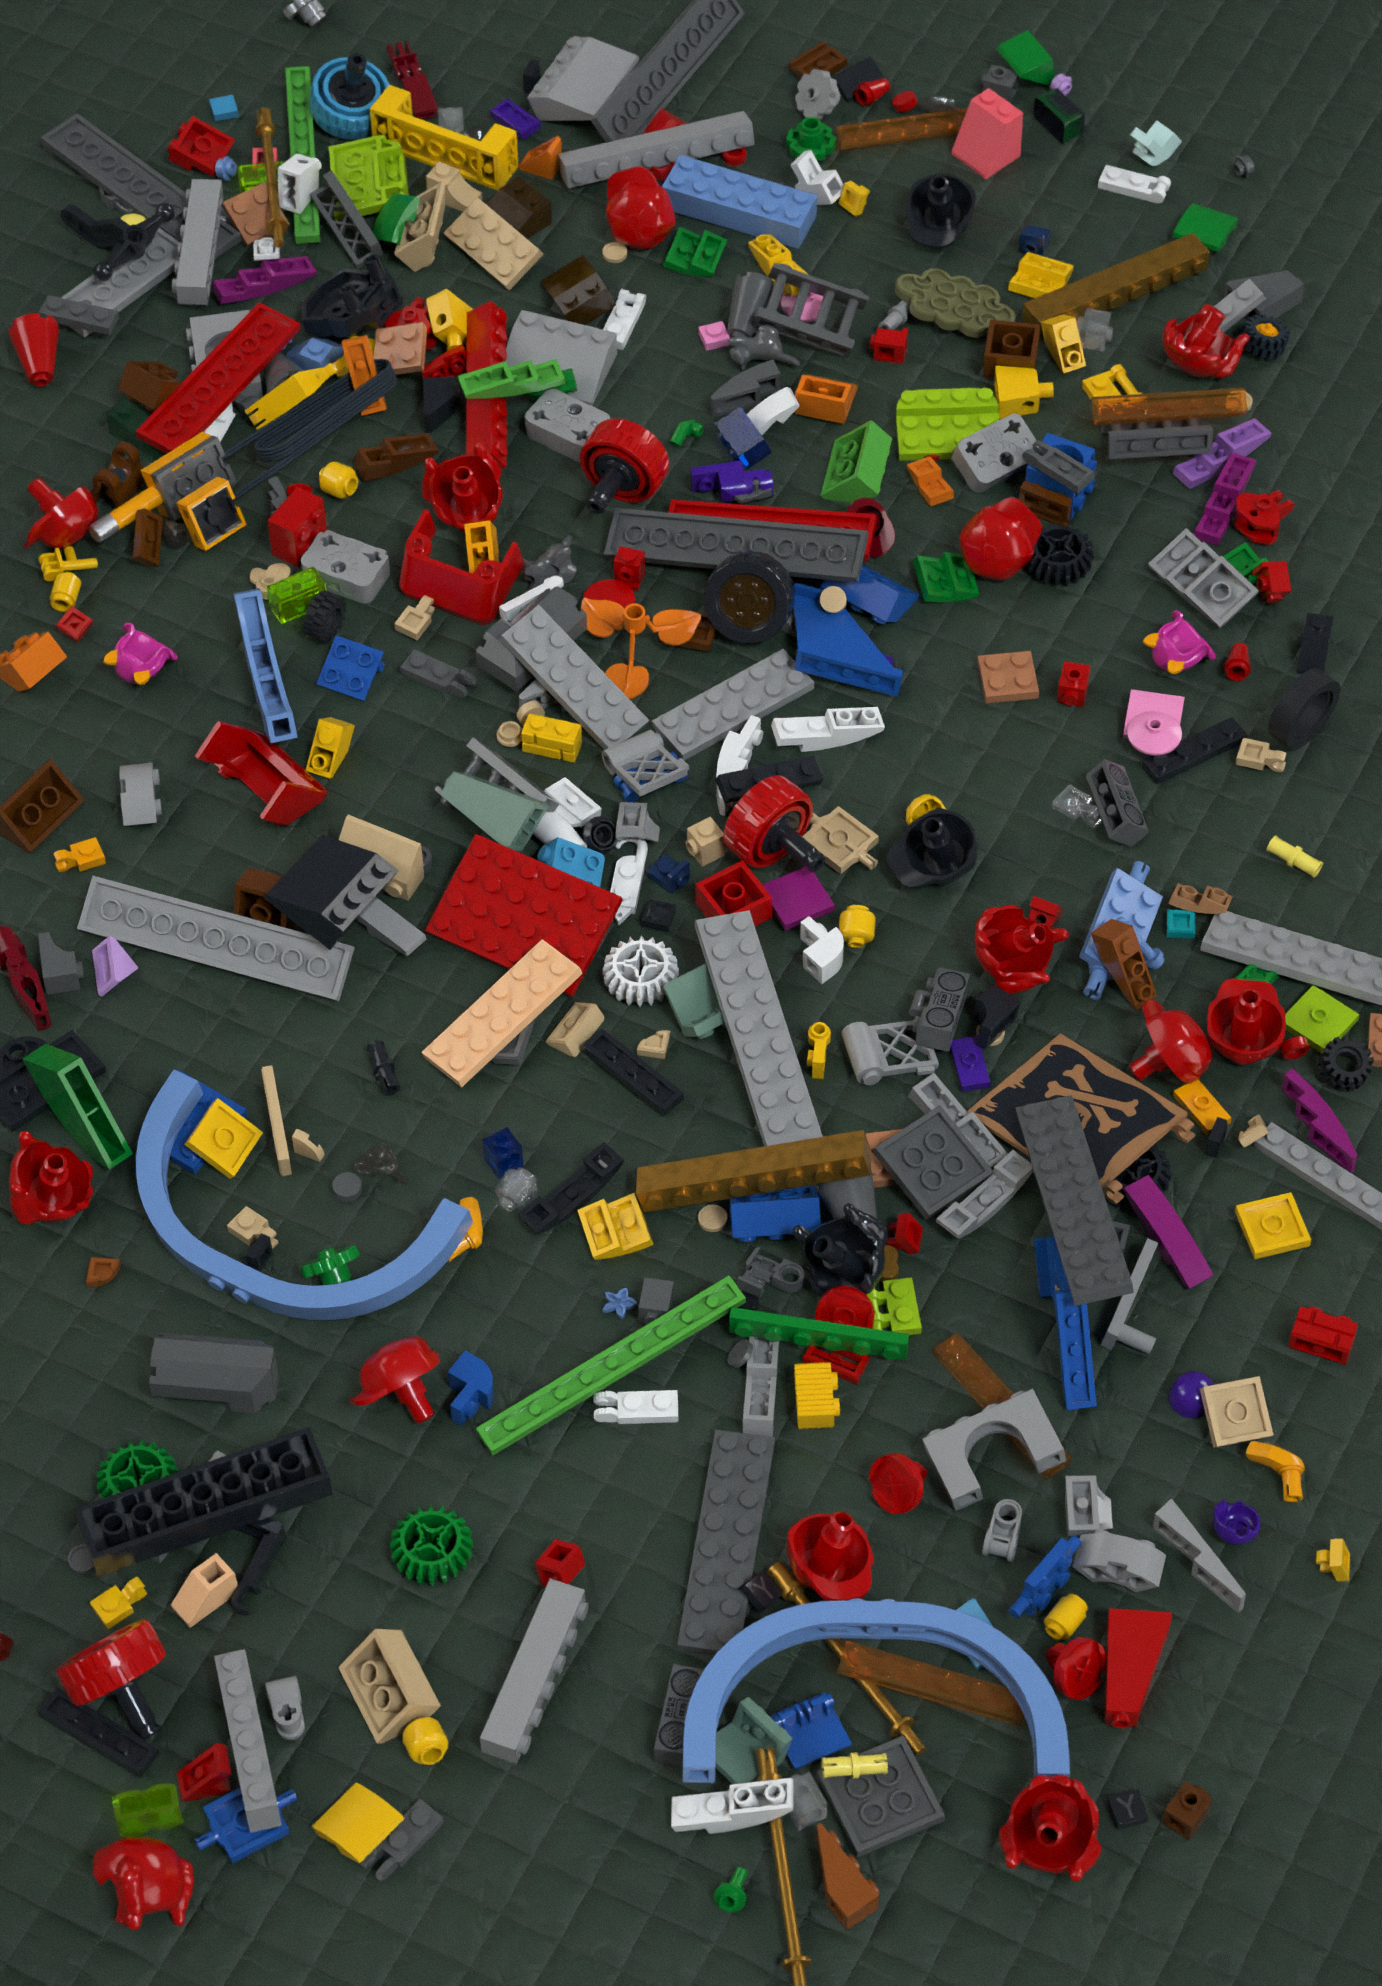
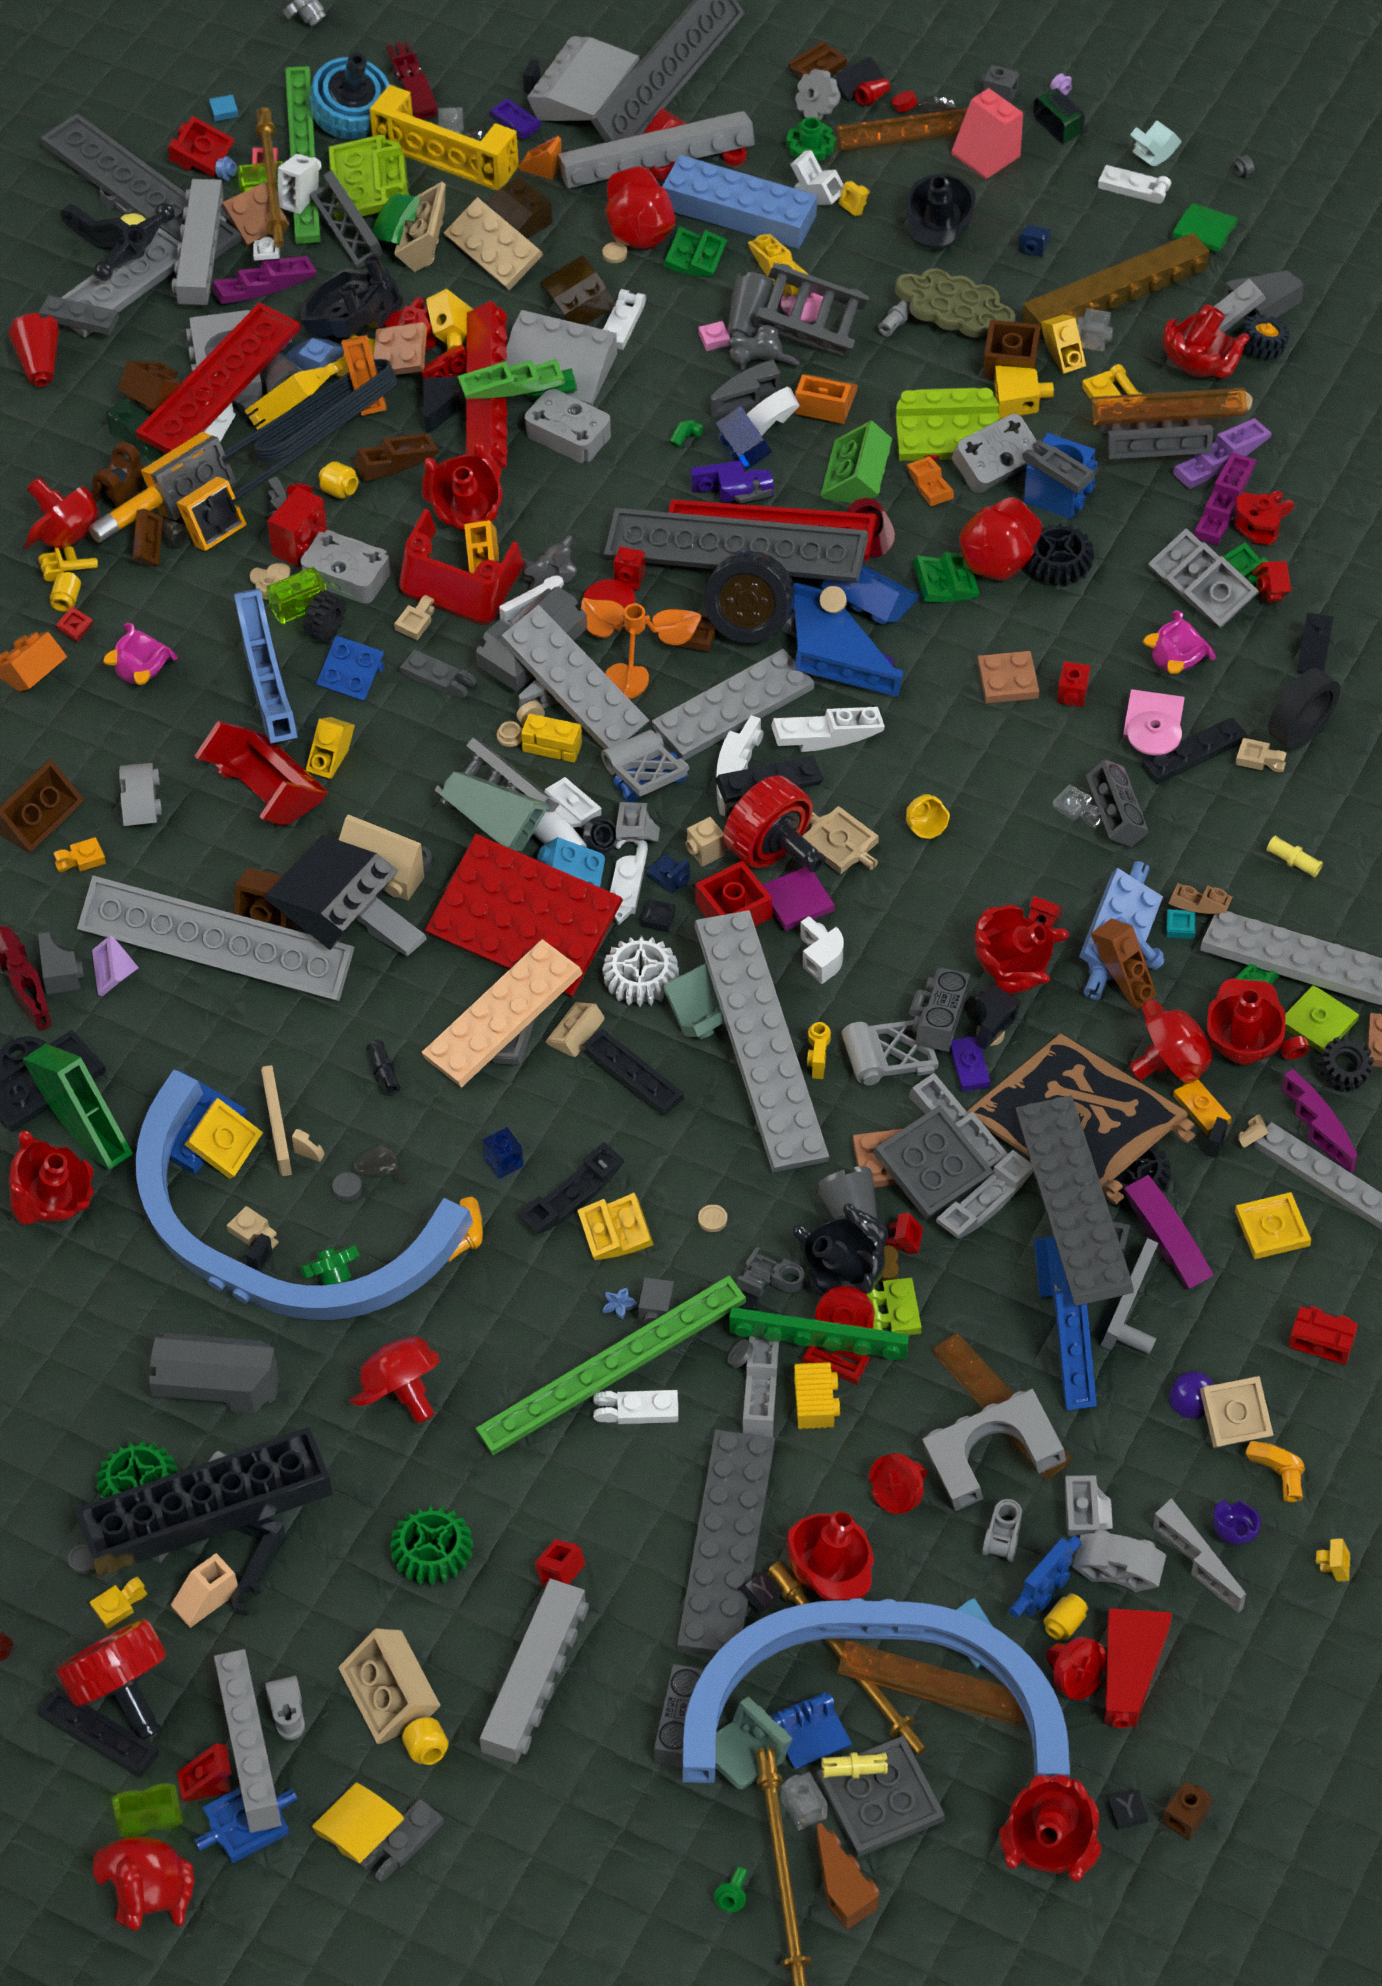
dark orange tile [86,1257,121,1288] -> none
tan arch [426,162,482,212] -> none
blue brick [448,1351,494,1426] -> none
clear head [495,1167,538,1212] -> none
red wheel [580,419,669,514] -> none
pearl gold brick [636,1130,871,1213] -> none
tan tile [637,1030,670,1059] -> none
white slope [671,1778,793,1834] -> none
blue slope [728,1185,821,1242] -> none
yellow head [839,905,876,948] -> none
red brick [870,328,908,364] -> none
black piece [887,808,979,889] -> none
green slope [996,30,1055,86] -> none
yellow slope [1008,252,1074,298] -> none
reddish brown plate [1019,480,1072,527] -> none
red cone [1224,643,1251,681] -> none

